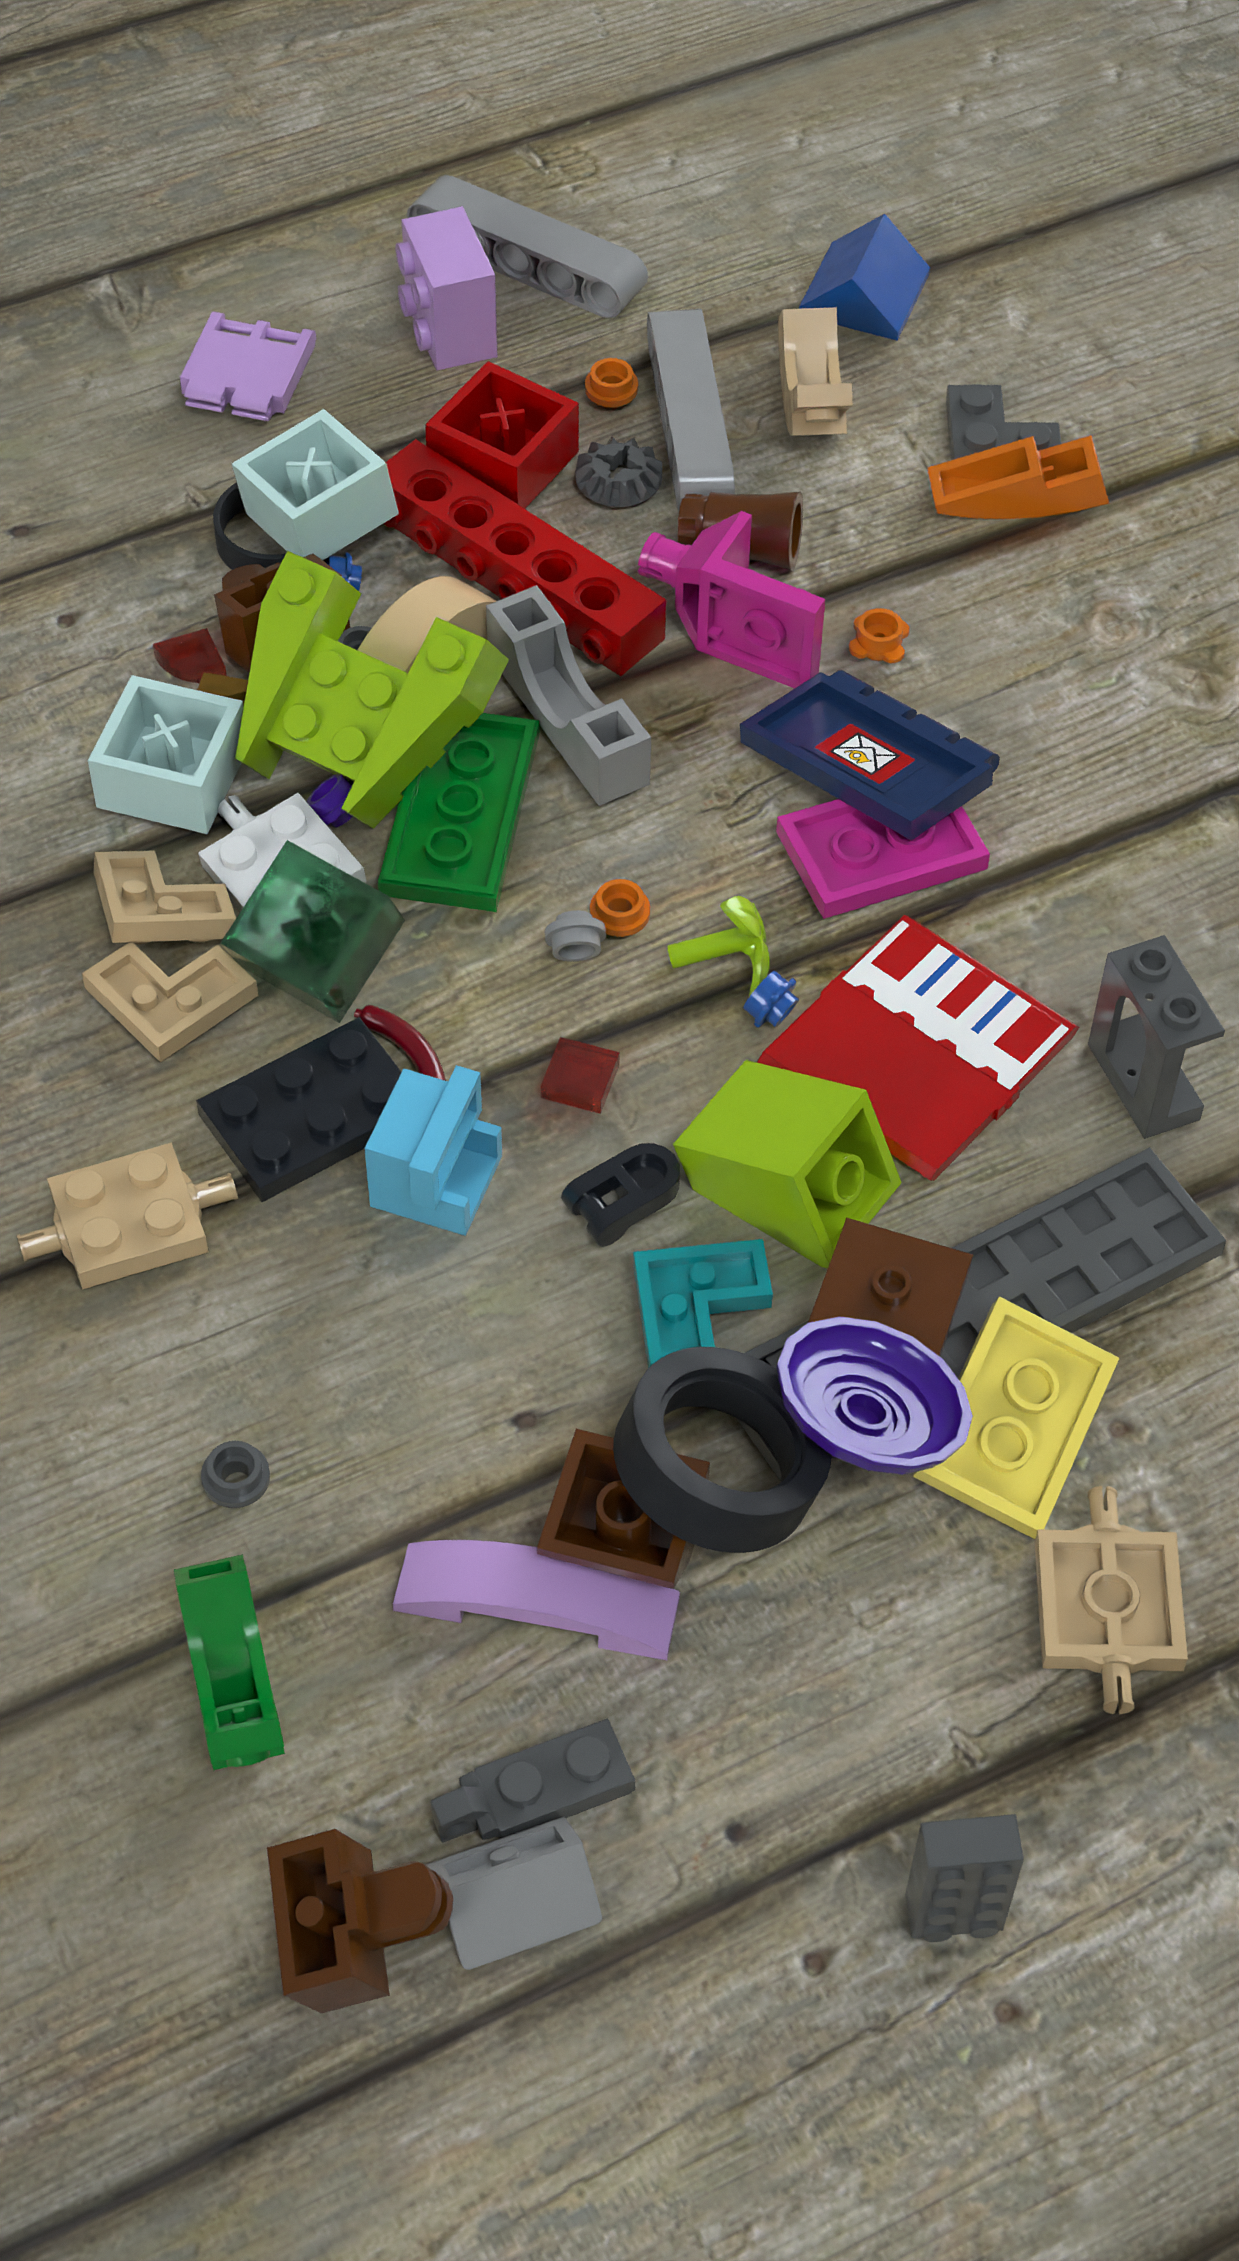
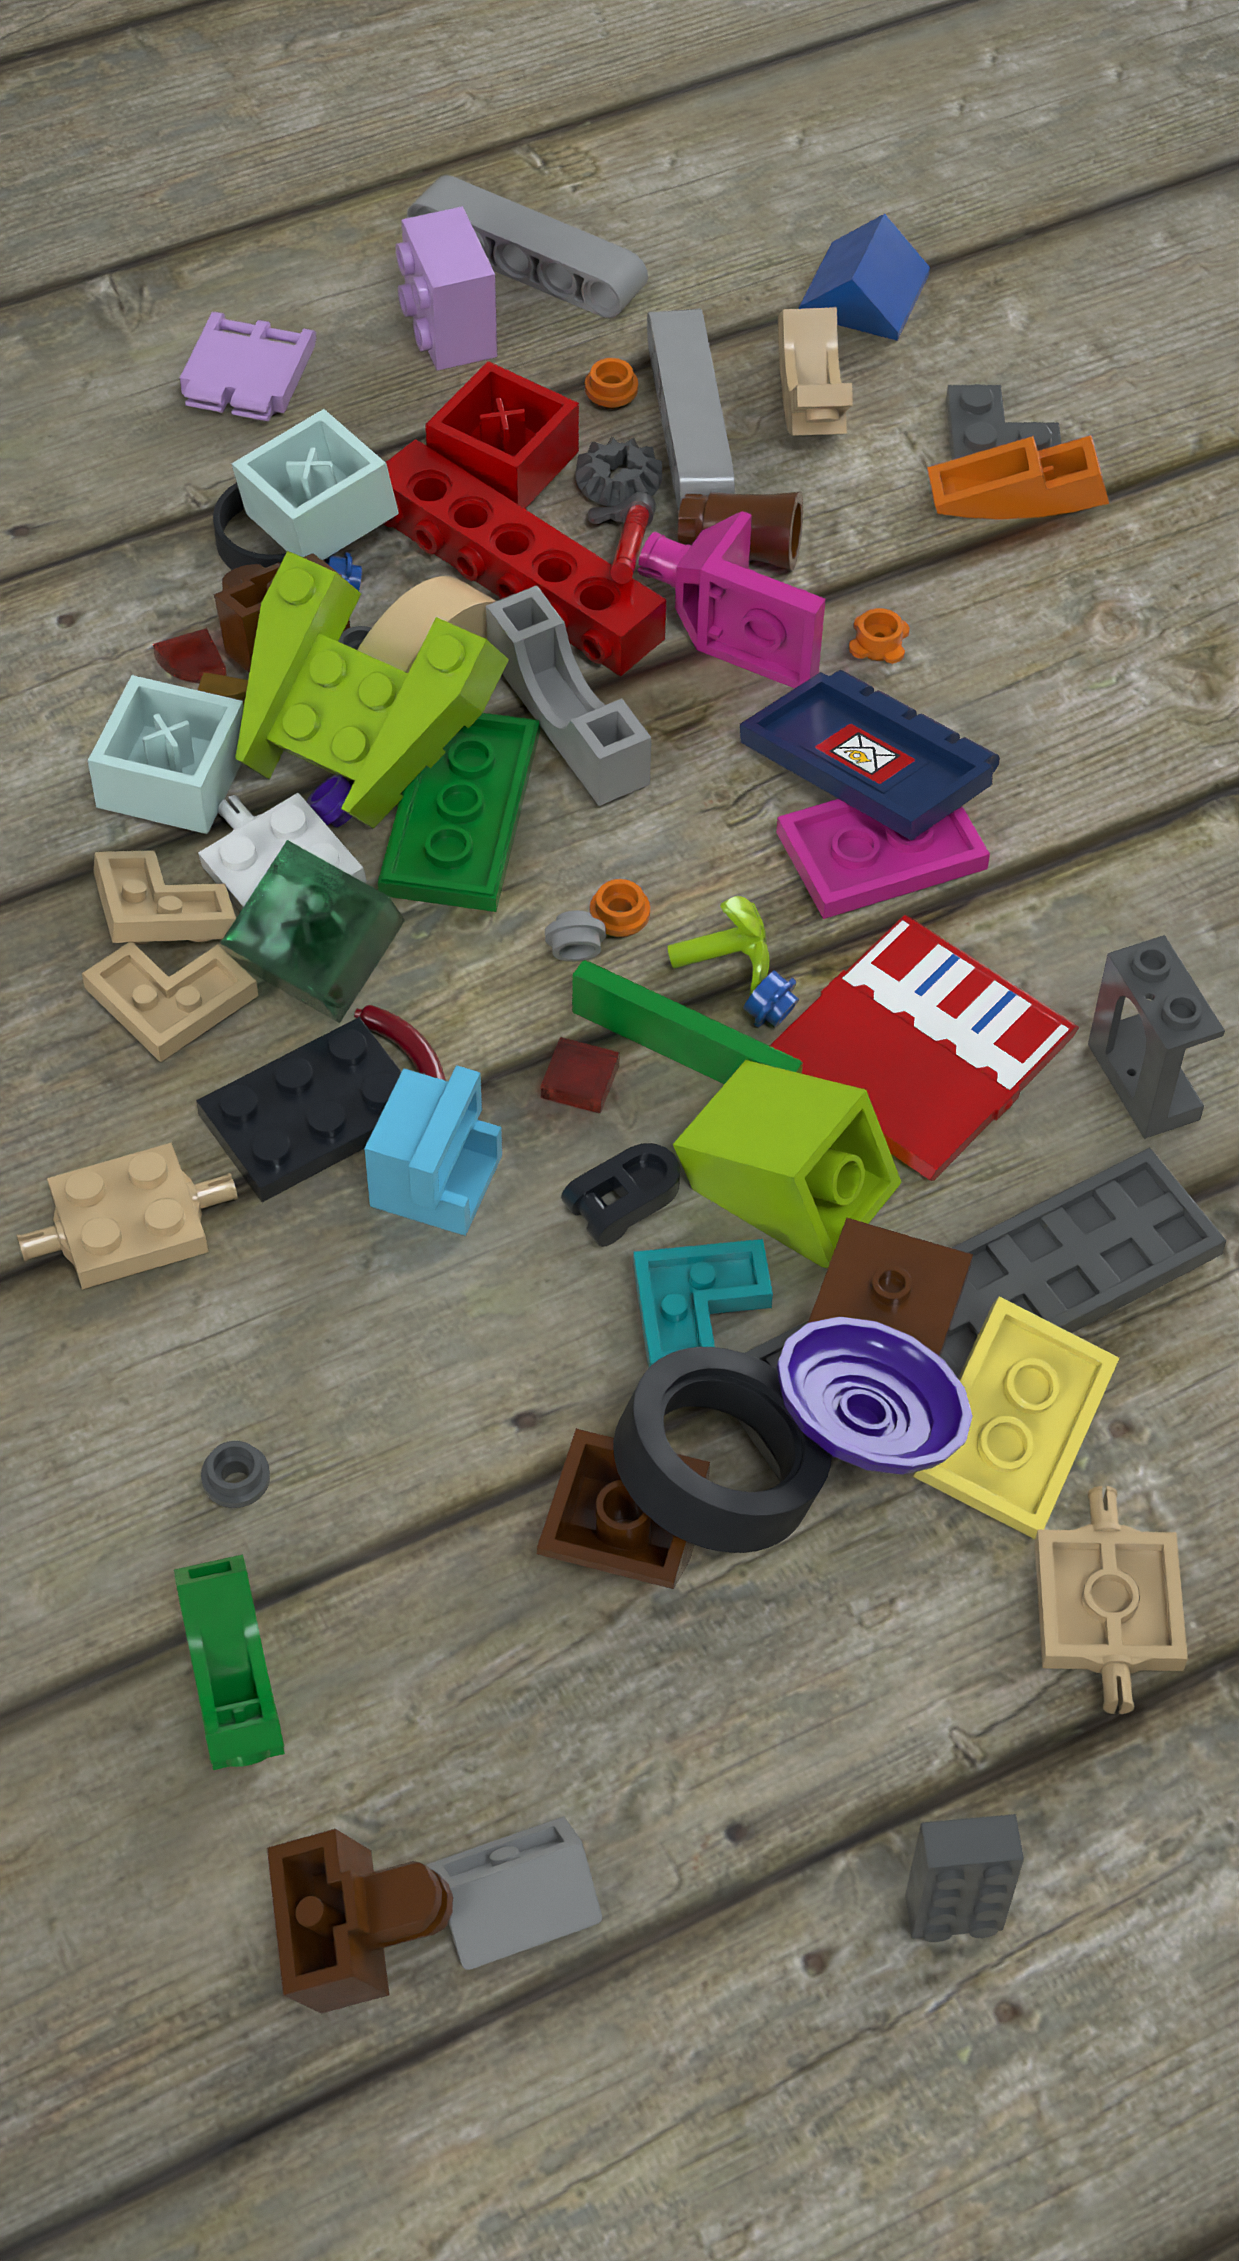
lavender slope [393,1540,680,1660] -> none
dark grey hinge [430,1718,636,1843] -> none
none -> green tile [572,960,803,1084]
none -> red piece [588,492,656,584]

